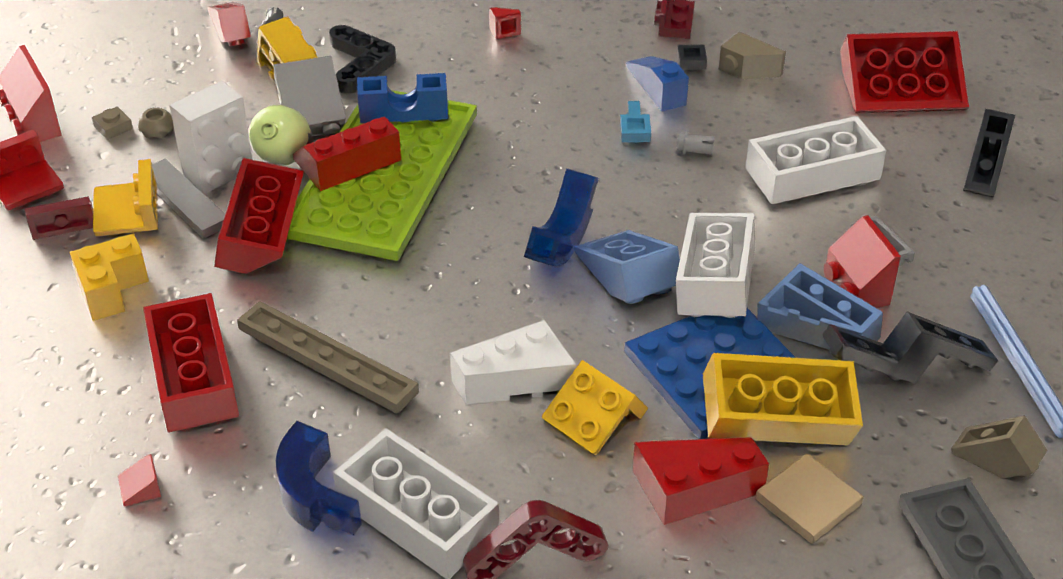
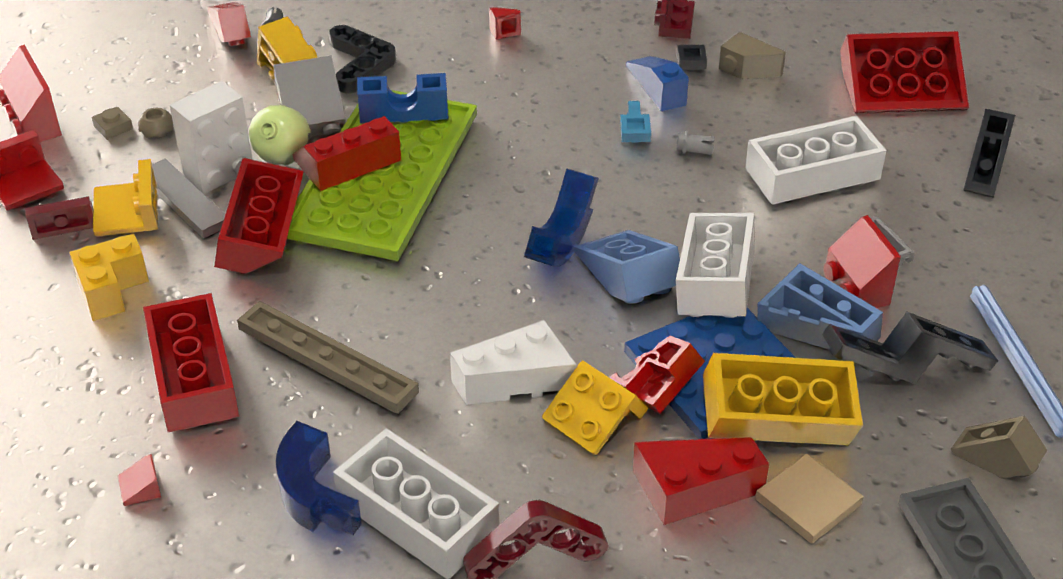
none -> red slope [610,336,705,414]

